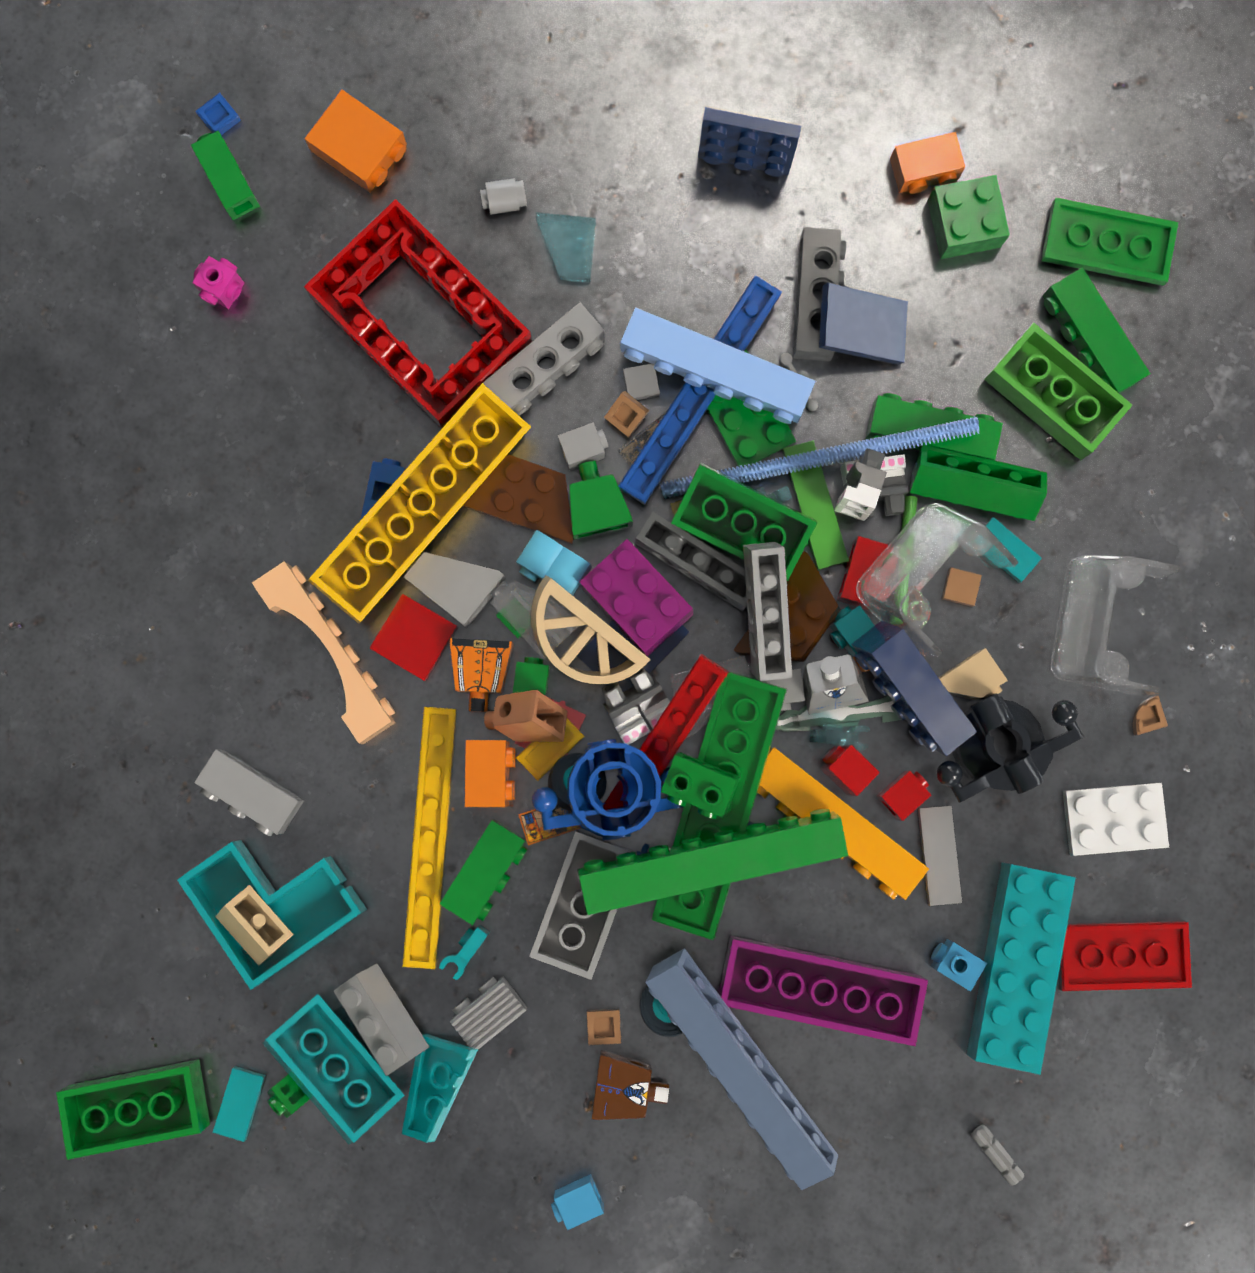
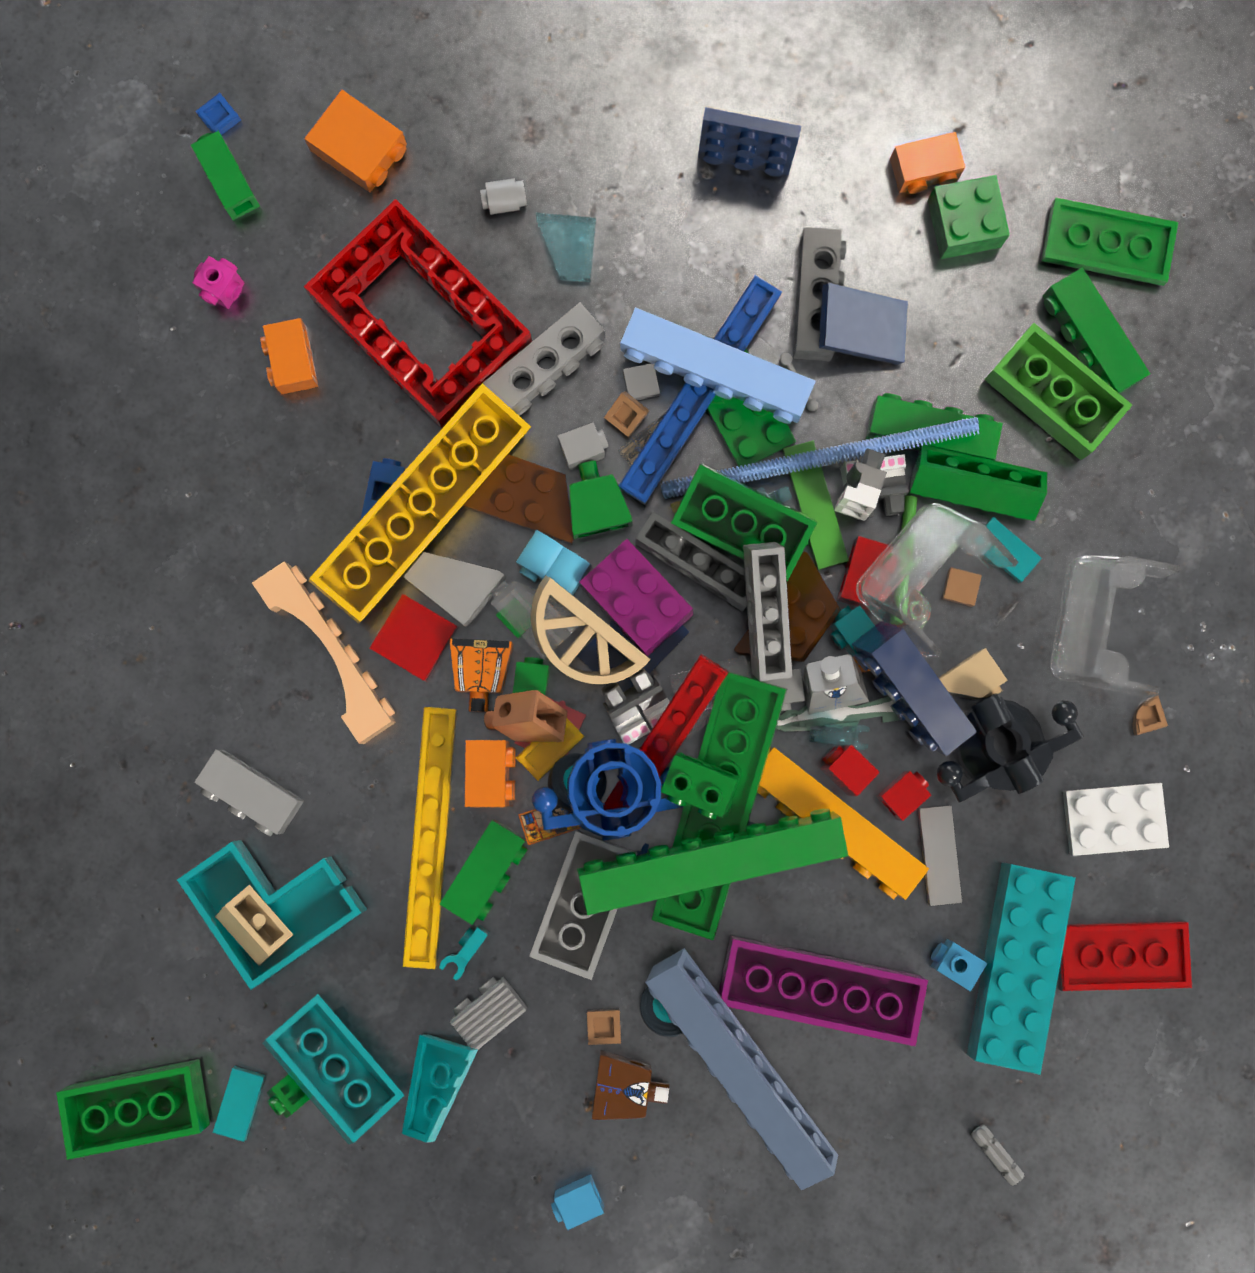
light grey brick [334,963,429,1076] -> none
none -> orange brick [260,318,319,394]

